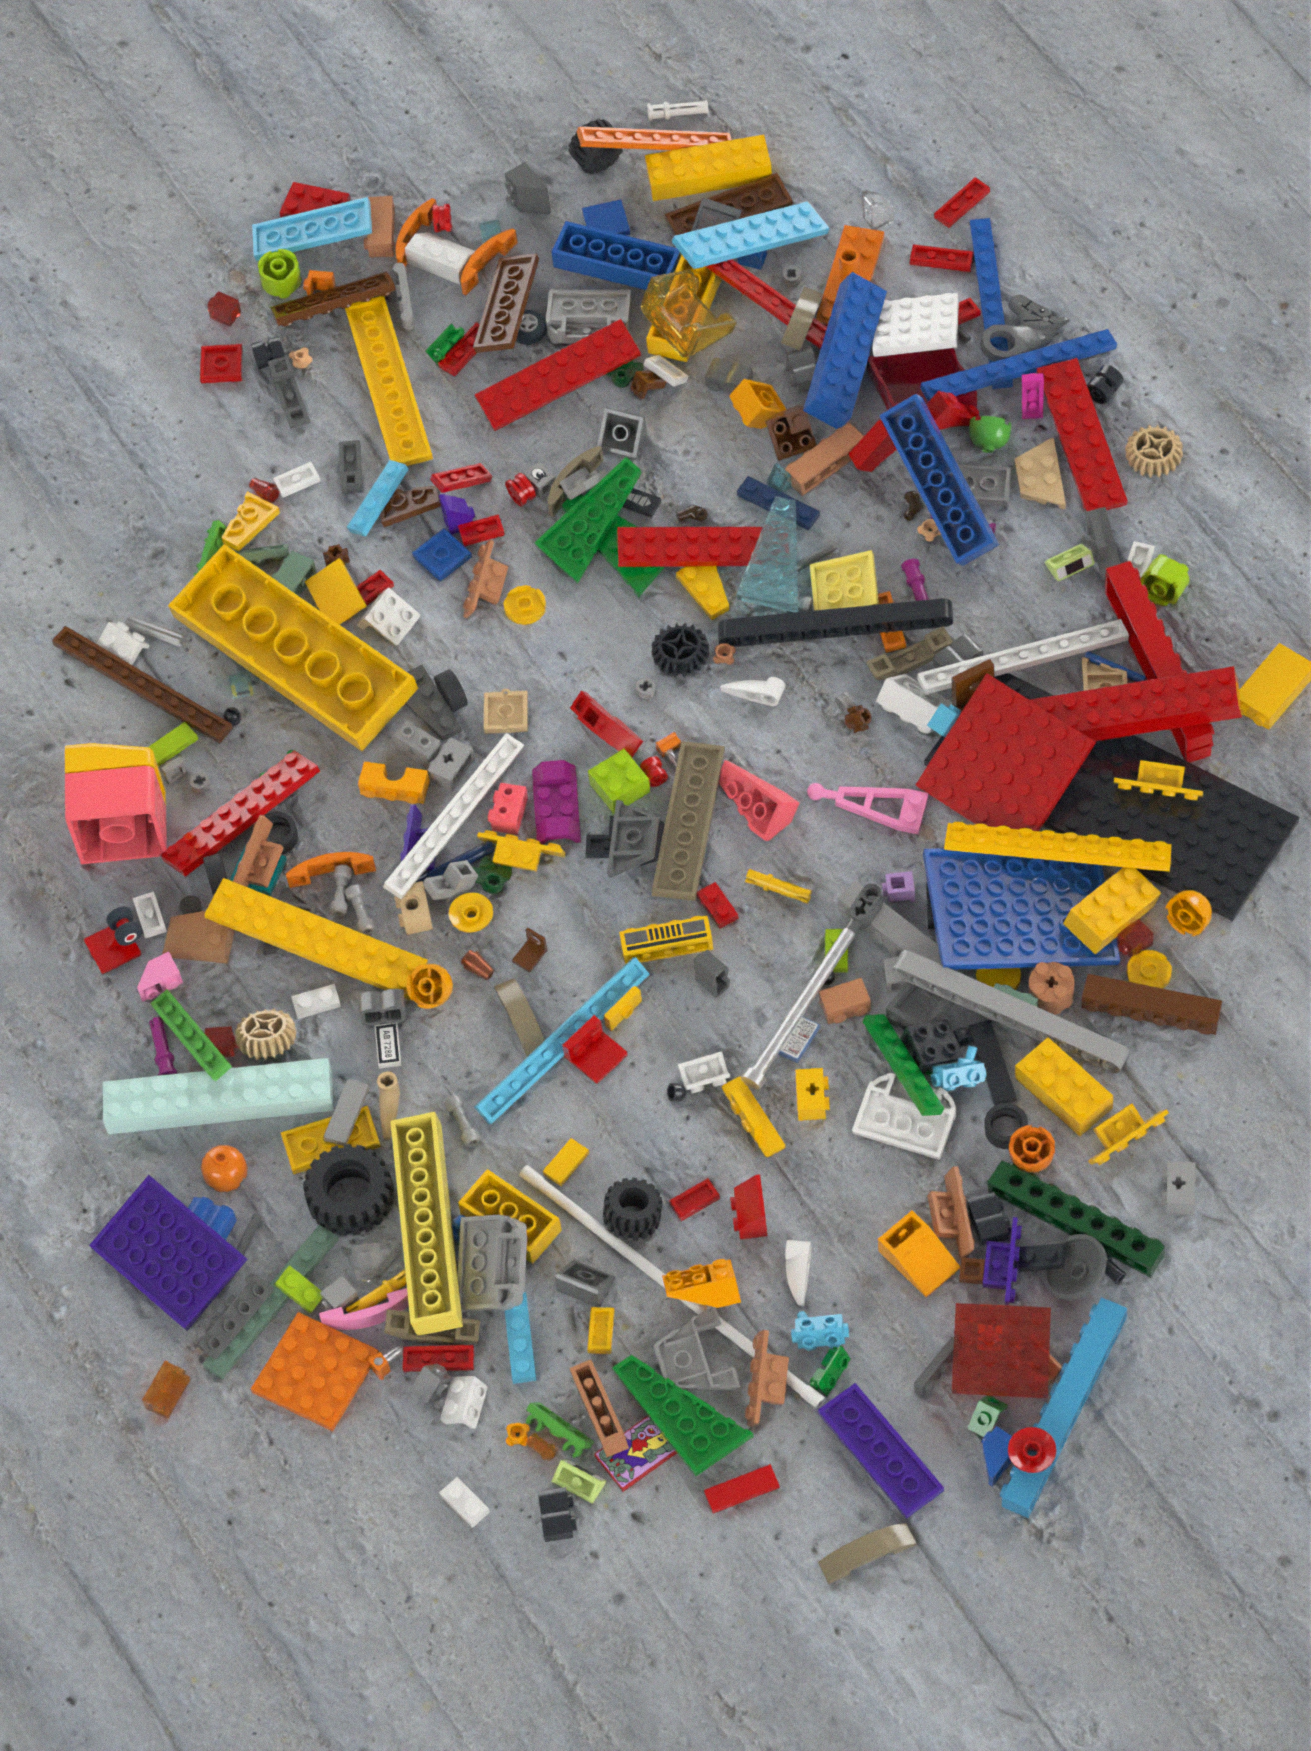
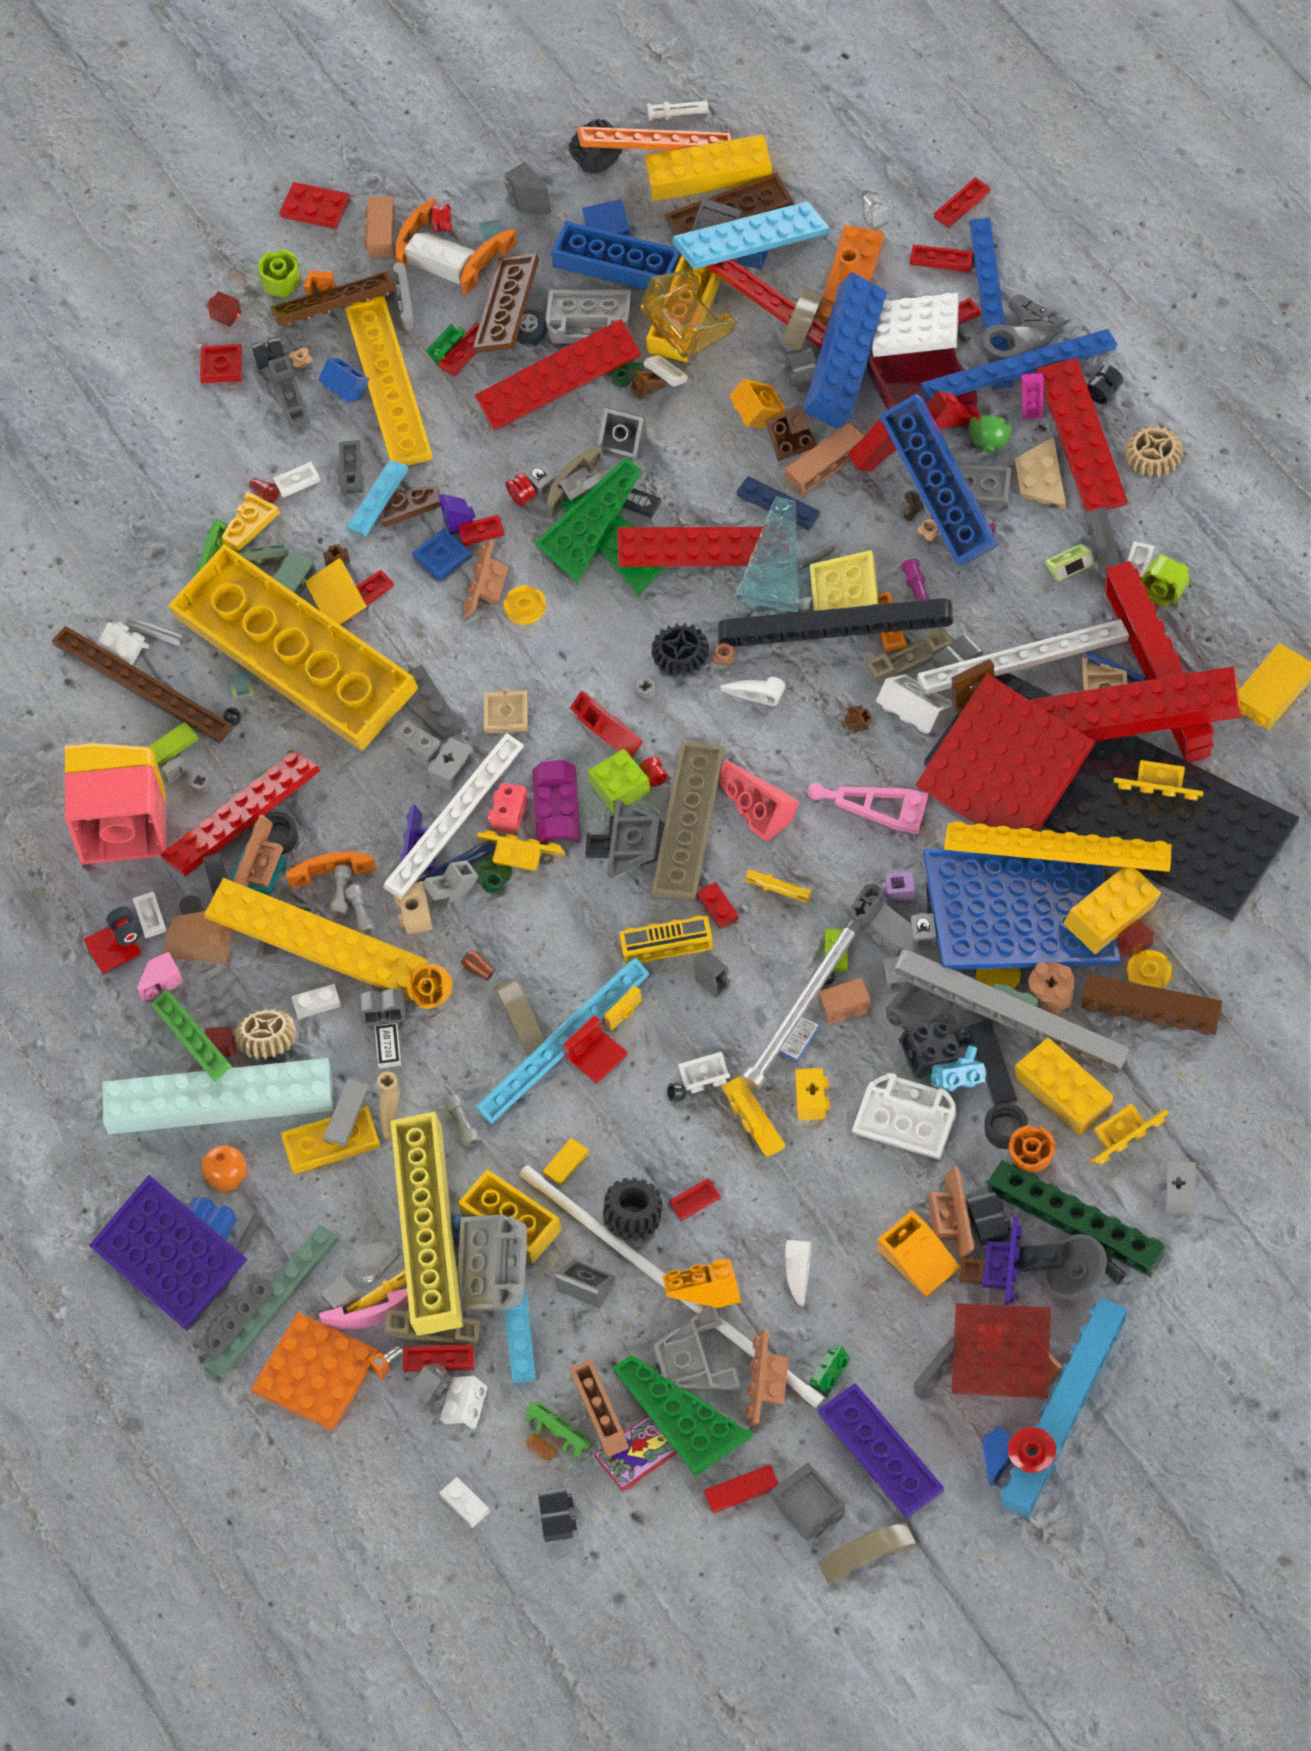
clear orange hinge [142,1360,191,1419] -> none
magenta pin [149,1017,178,1076] -> none
medium azure plate [252,197,372,261] -> none
lime plate [274,1265,322,1313] -> none
black tyre [303,1144,394,1236] -> none
white bracket [356,587,420,646] -> none
light orange arch [358,761,430,804] -> none
red tile [430,463,493,493] -> none
black tyre [434,669,468,712] -> none
yellow dish [449,893,493,933] -> none
light orange plate [506,1423,530,1446] -> none
reddish brown bracket [512,927,548,972] -> none
yellowish green slope [551,1459,606,1503] -> none
yellow plate [587,1307,615,1354] -> none
orange piece [655,732,681,768] -> none
dark brown arm [676,505,708,522] -> none
yellow wing [676,566,730,620] -> none
dark grey brick [704,358,753,395] -> none
red slope [730,1174,768,1240] -> none
clear light blue slope [767,463,791,493] -> none
light grey bush [782,266,801,287] -> none
medium azure brick [791,1311,849,1351] -> none
green plate [862,1014,944,1116] -> none
medium azure brick [927,703,962,737] -> none
bracket [967,1394,1008,1437] -> none
light orange cylinder [1166,890,1212,936] -> none
none -> blue brick [318,358,369,402]
none -> window [770,1462,845,1541]
none -> light grey brick [911,913,936,950]

